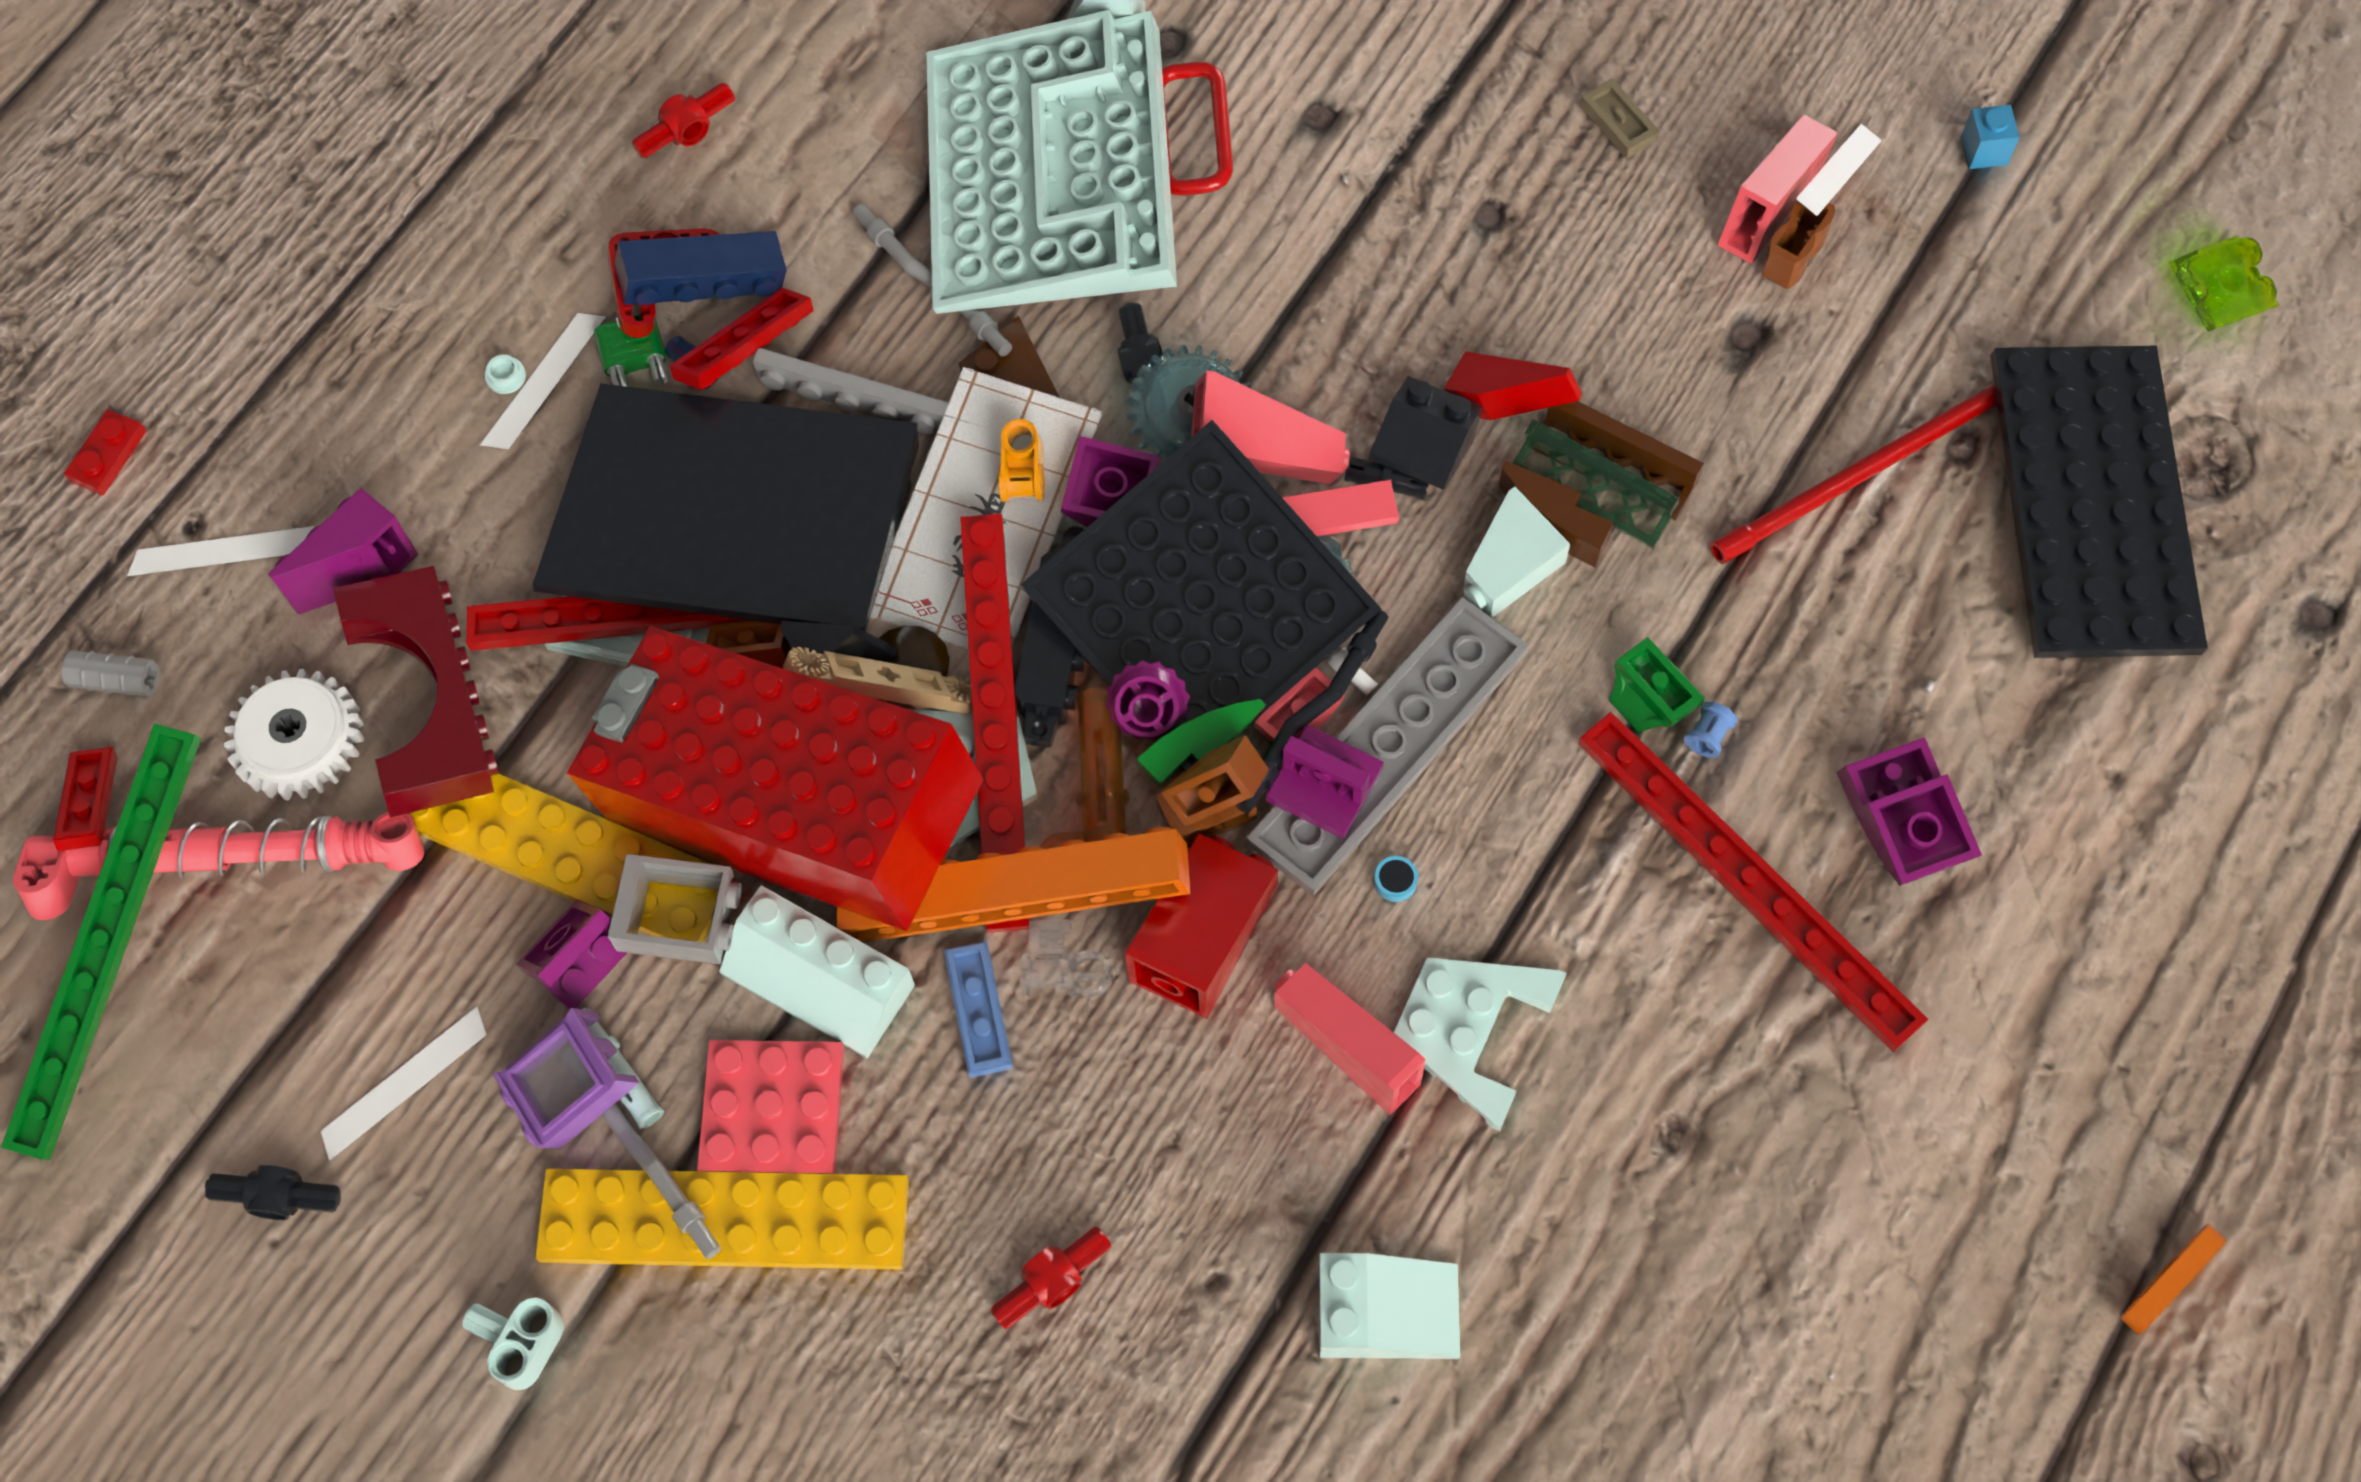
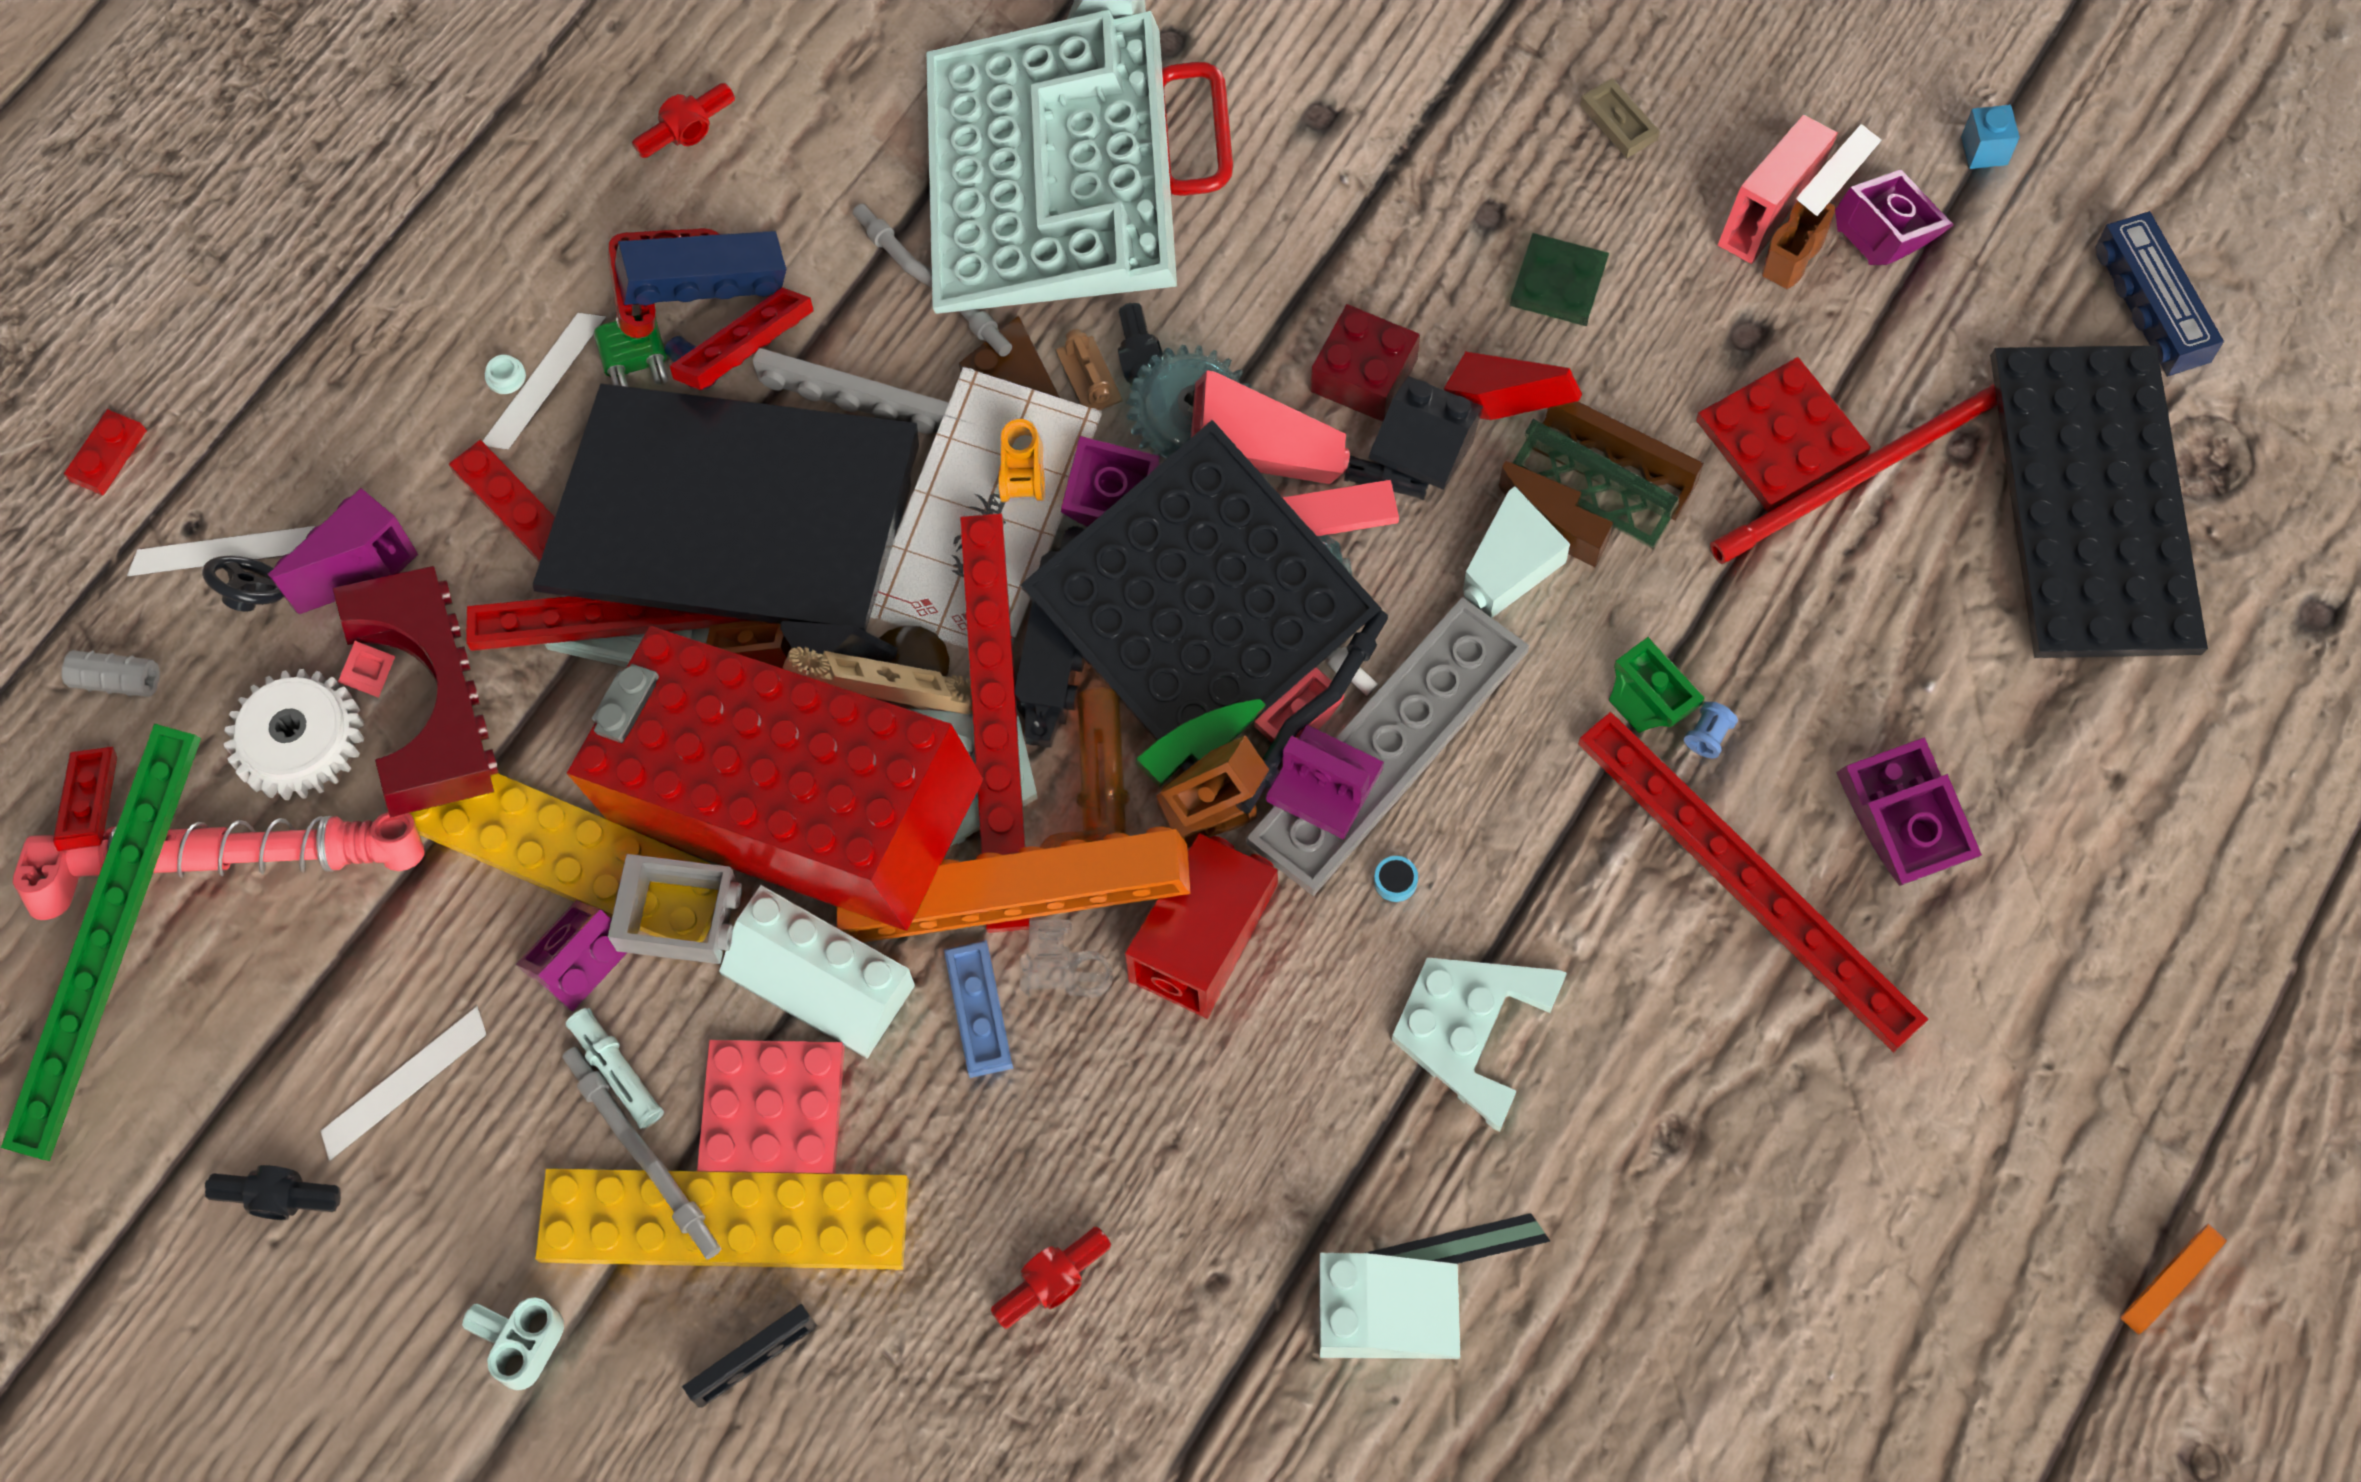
medium lavender window [493,1008,639,1149] -> none
magenta piece [1106,660,1190,741] -> none
coral slope [1274,963,1426,1115] -> none
clear neon green slope [2168,235,2280,332] -> none
none -> black piece [202,556,284,612]
none -> coral plate [338,641,395,698]
none -> red plate [449,439,555,563]
none -> black tile [682,1304,817,1408]
none -> medium nougat hinge [1055,329,1123,412]
none -> dark red brick [1311,304,1420,422]
none -> sticker [1365,1213,1551,1264]
none -> clear green plate [1510,233,1609,326]
none -> red plate [1696,357,1871,512]
none -> magenta slope [1835,169,1953,265]
none -> dark blue brick [2095,211,2224,377]

